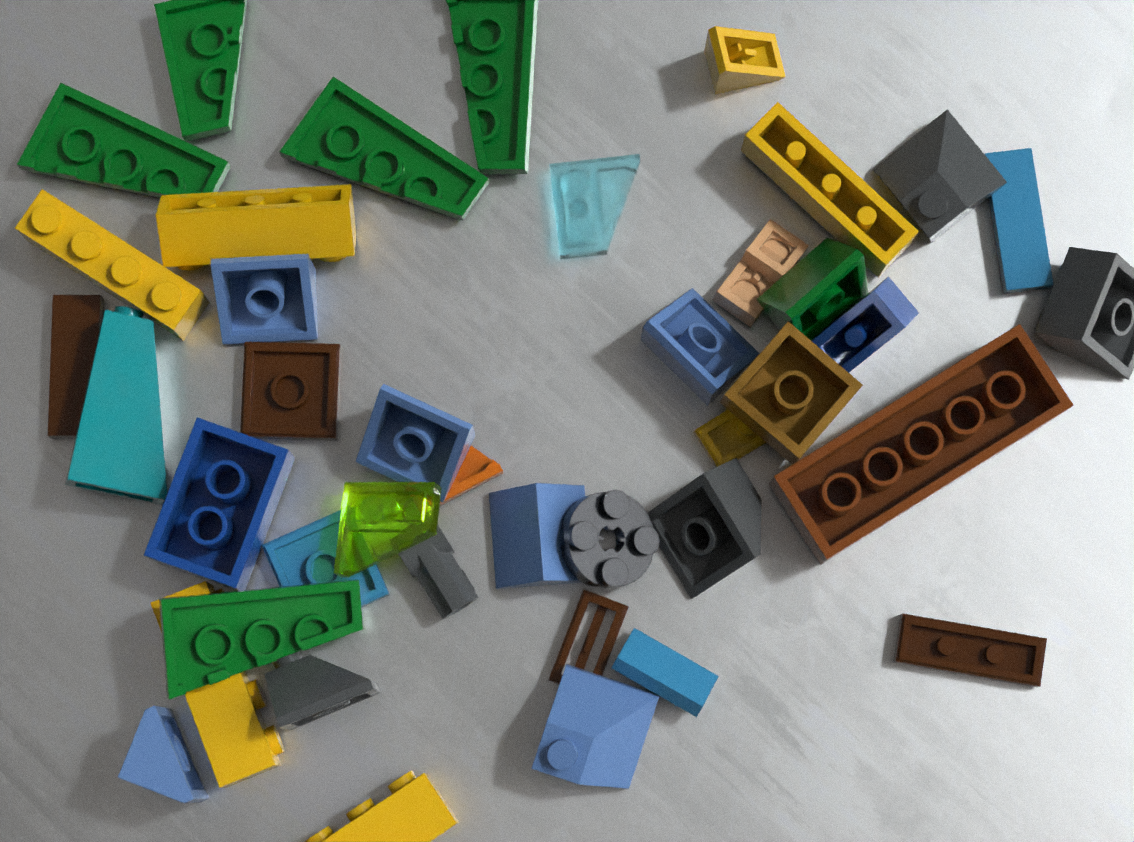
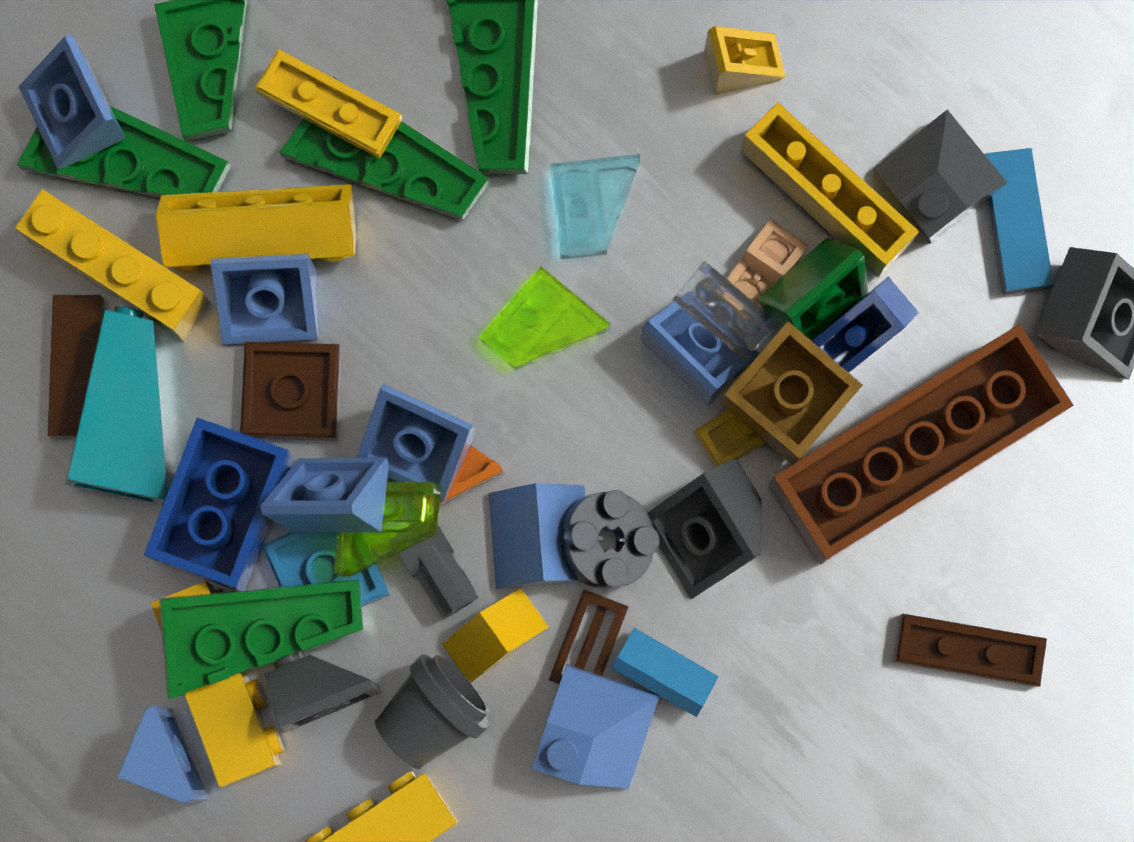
none -> medium blue slope [18,36,126,169]
none -> yellow tile [254,49,403,159]
none -> medium blue slope [260,457,389,533]
none -> dark grey piece [375,654,489,770]
none -> yellow slope [442,588,549,683]
none -> clear neon green wing [479,266,611,371]
none -> clear plate [672,261,778,361]

